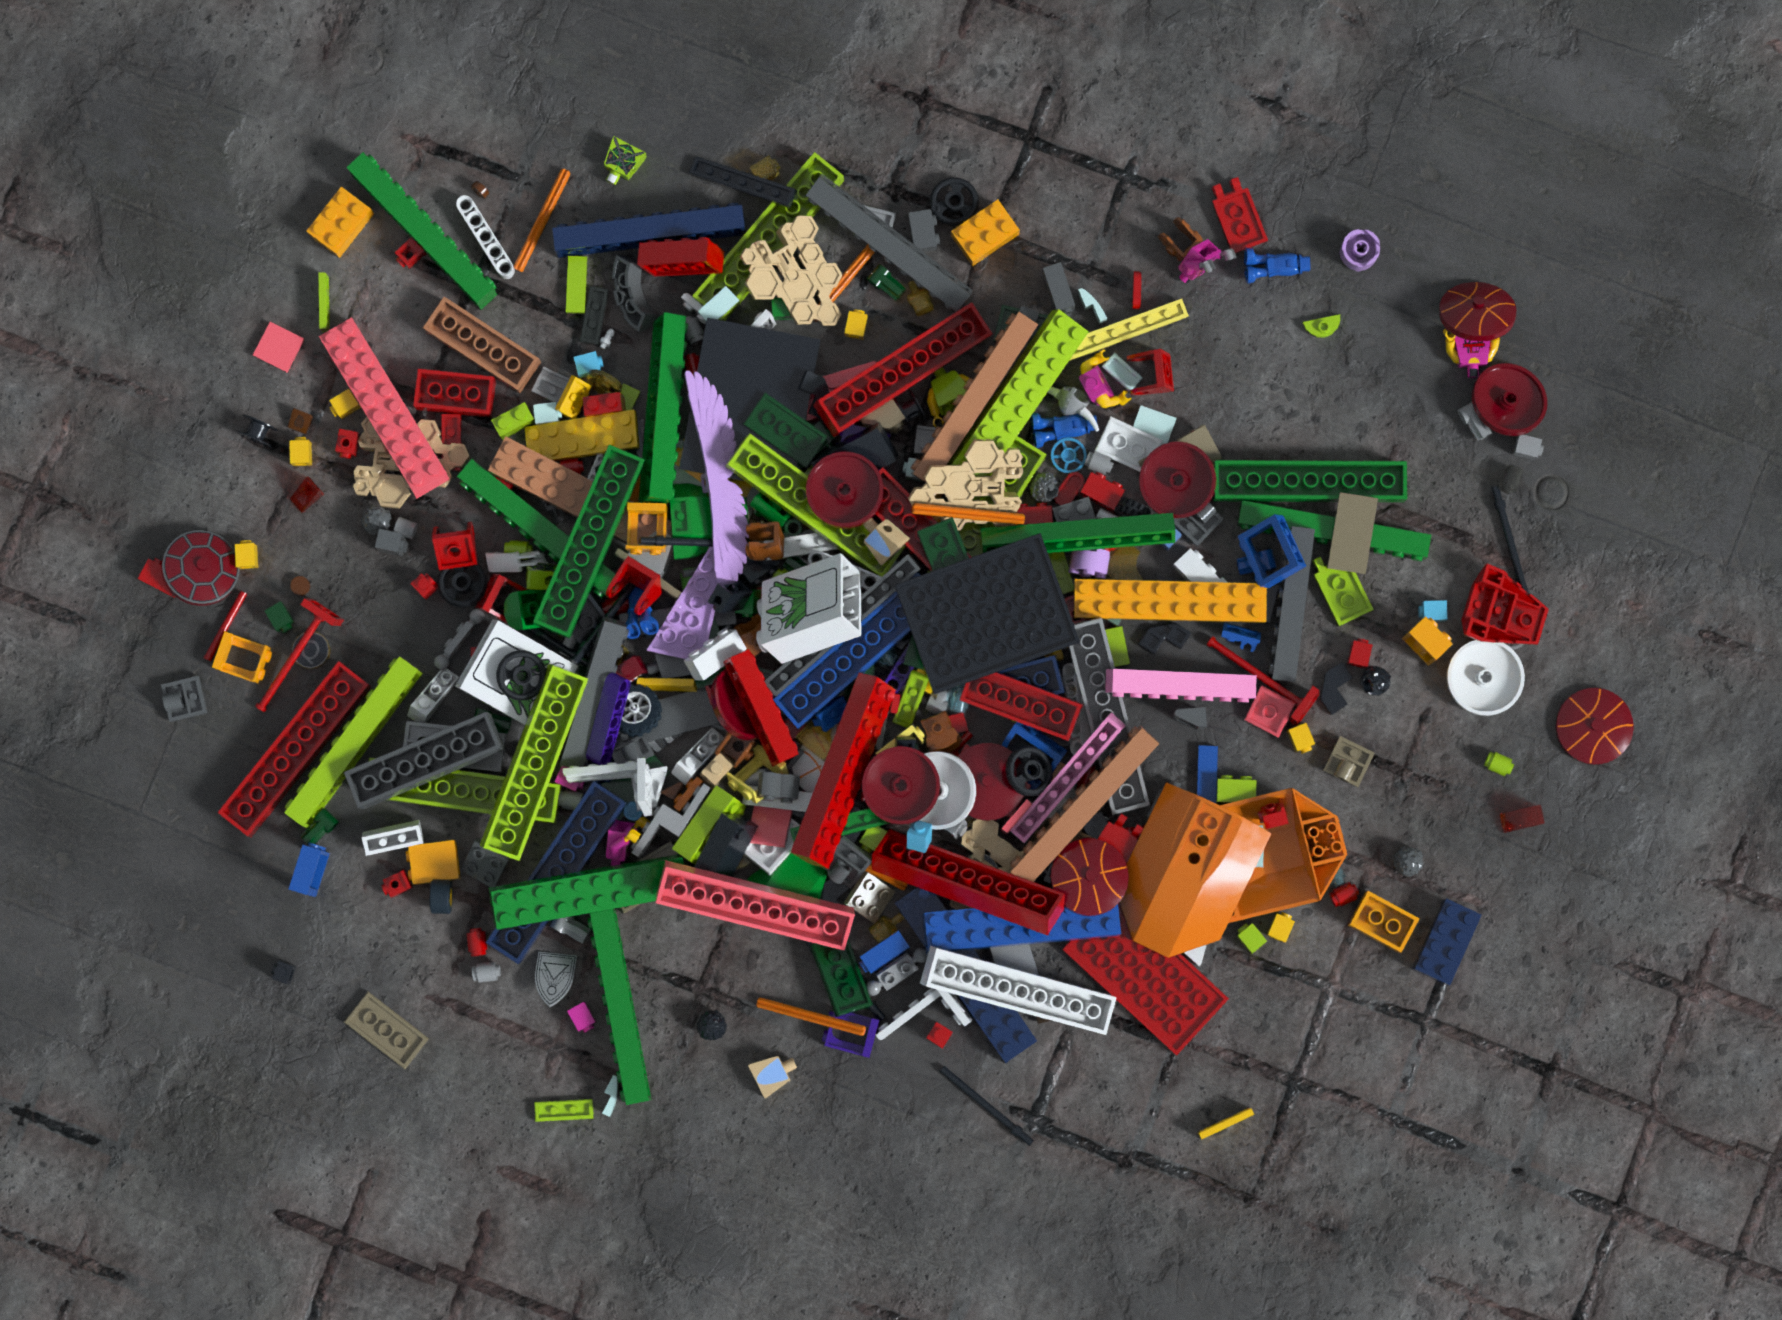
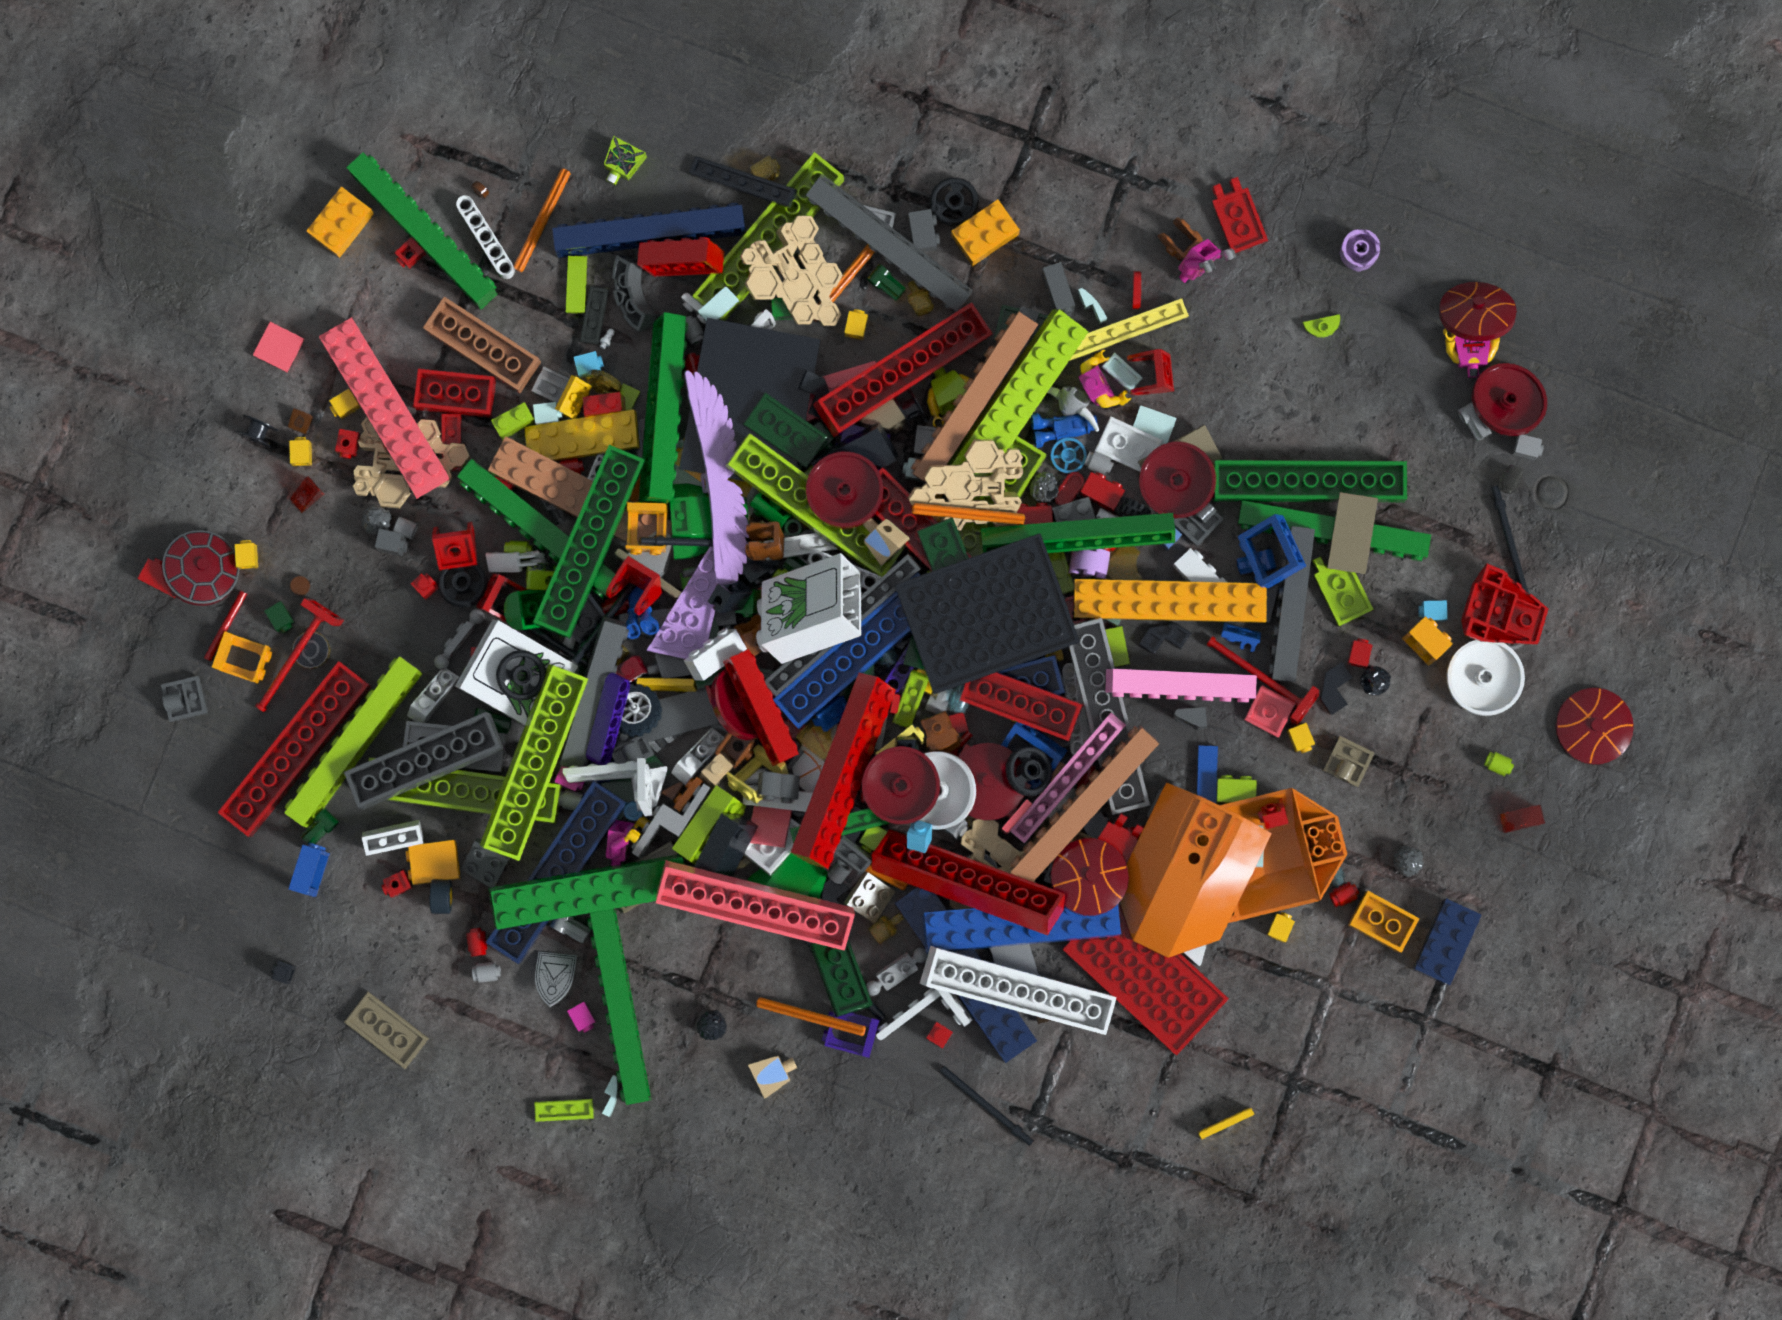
lime tile [318,272,330,332] -> none
blue window [859,931,910,974] -> none
lime brick [1236,923,1267,954] -> none
blue piece [1244,248,1311,283] -> none

